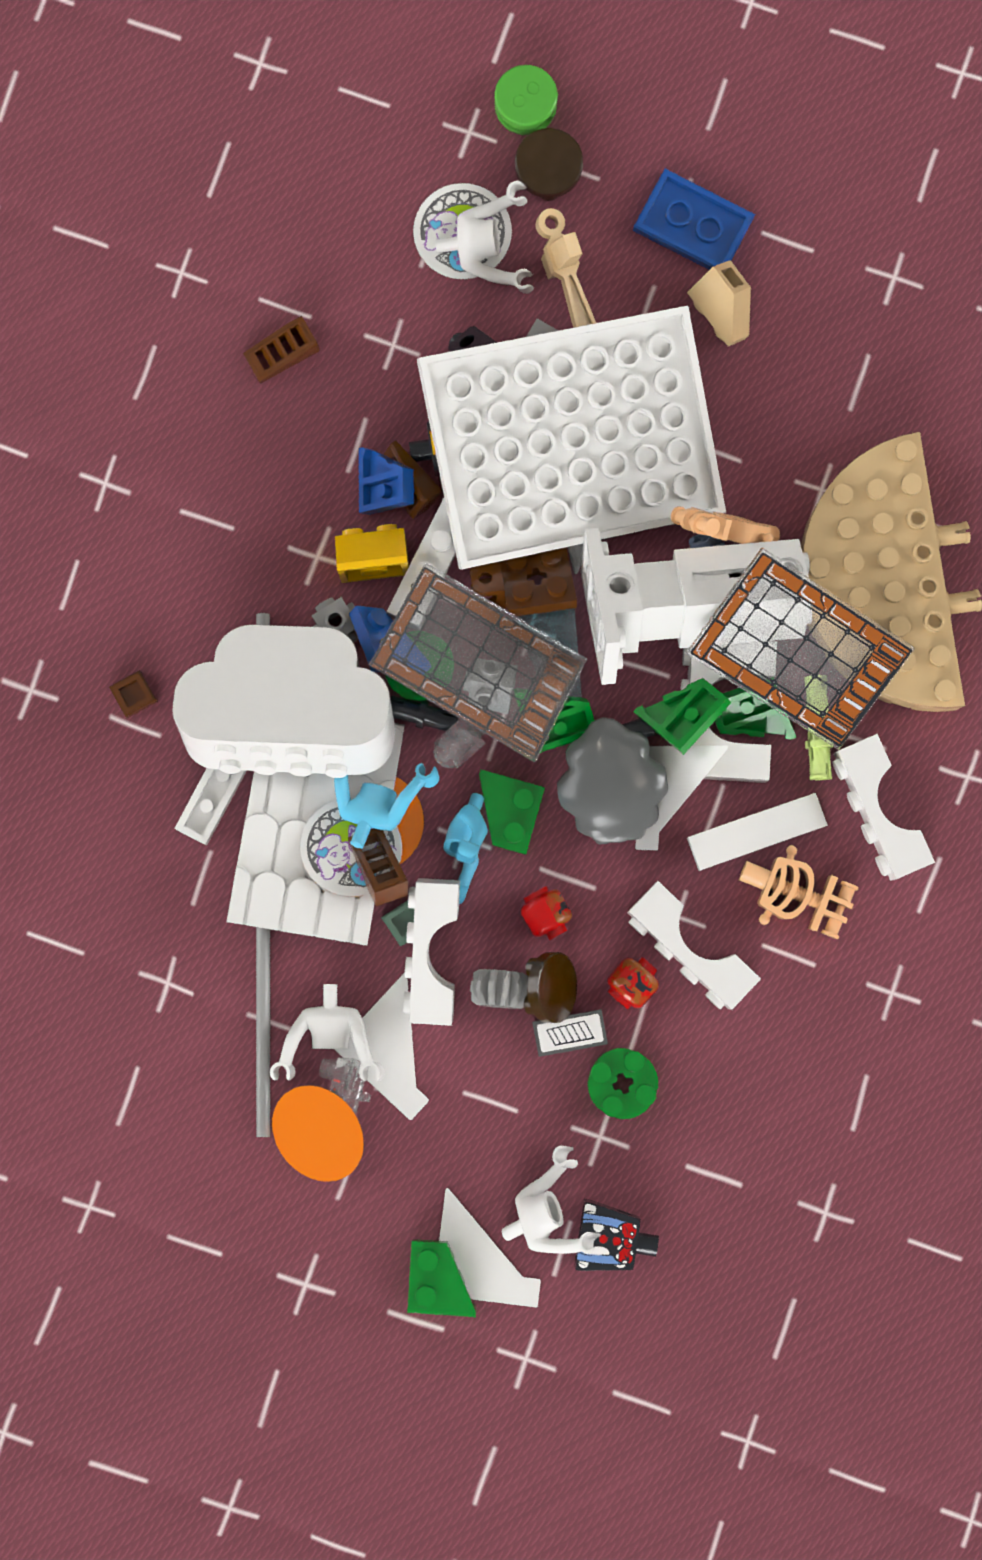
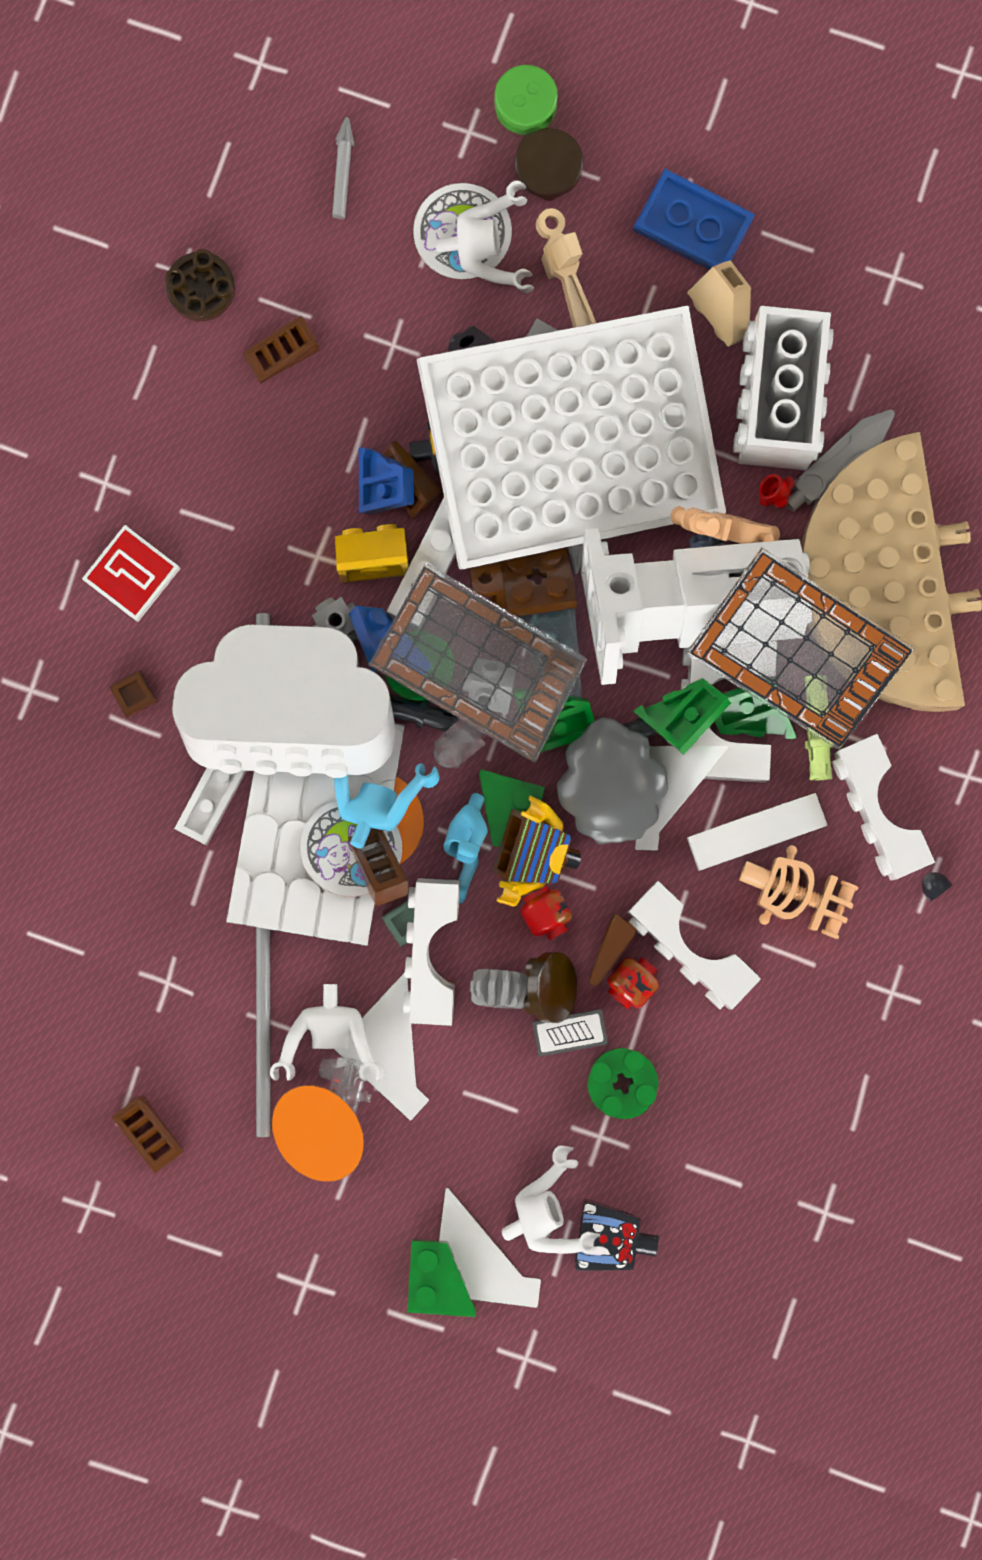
none -> red tile [82,525,181,622]
none -> reddish brown slope [112,1095,185,1173]
none -> dark brown tile [165,249,235,321]
none -> light grey piece [332,117,355,219]
none -> torso [492,796,581,906]
none -> reddish brown slope [588,913,637,986]
none -> white brick [733,306,833,470]
none -> red plate [759,474,795,509]
none -> light grey piece [786,410,895,512]
none -> black hinge [922,872,952,902]

